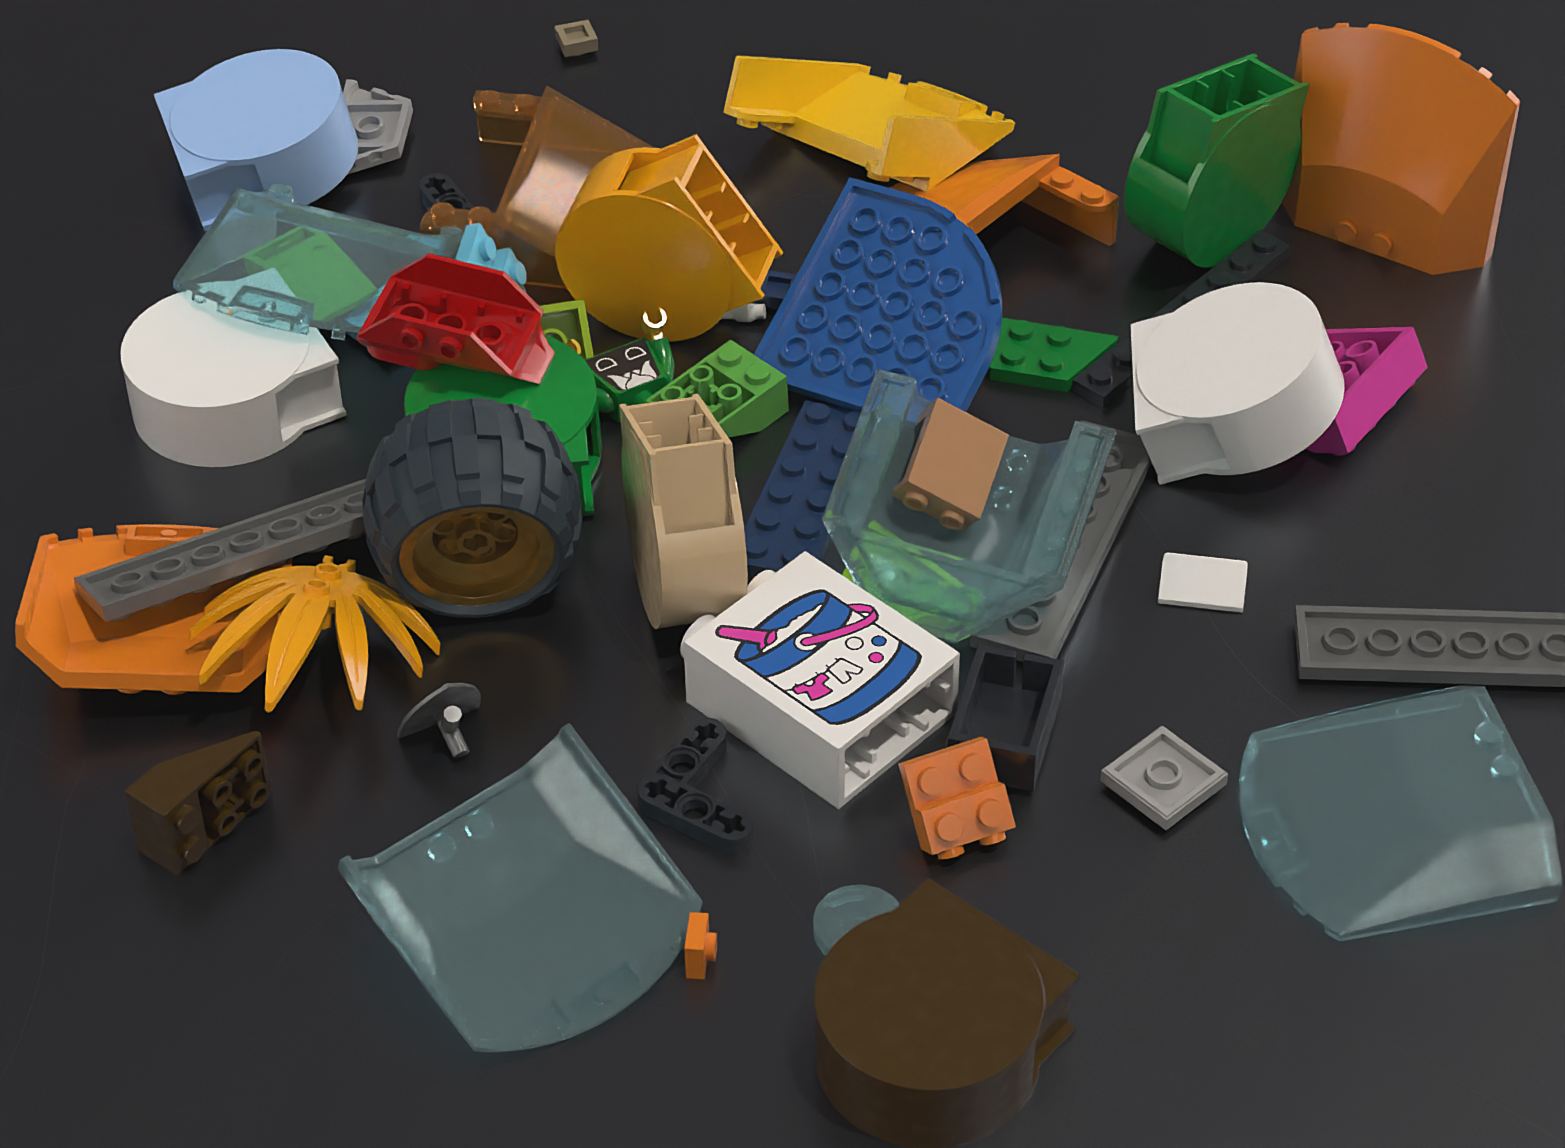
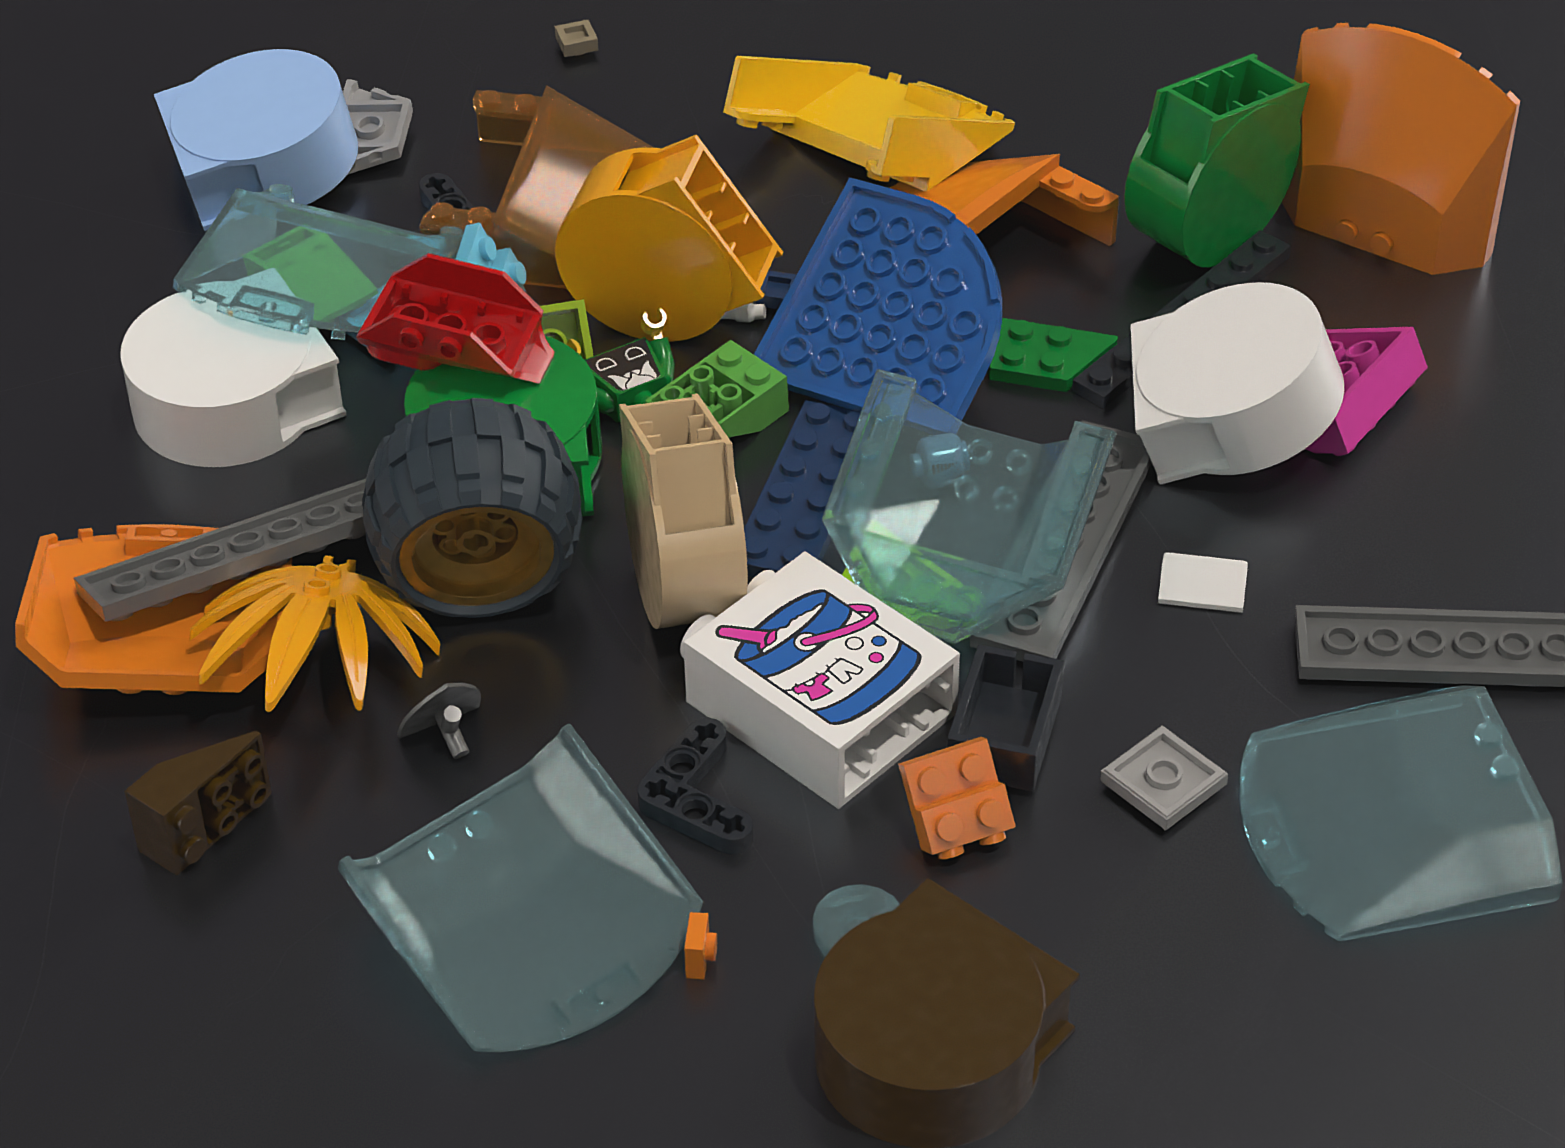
medium nougat panel [892,397,1009,531] -> none

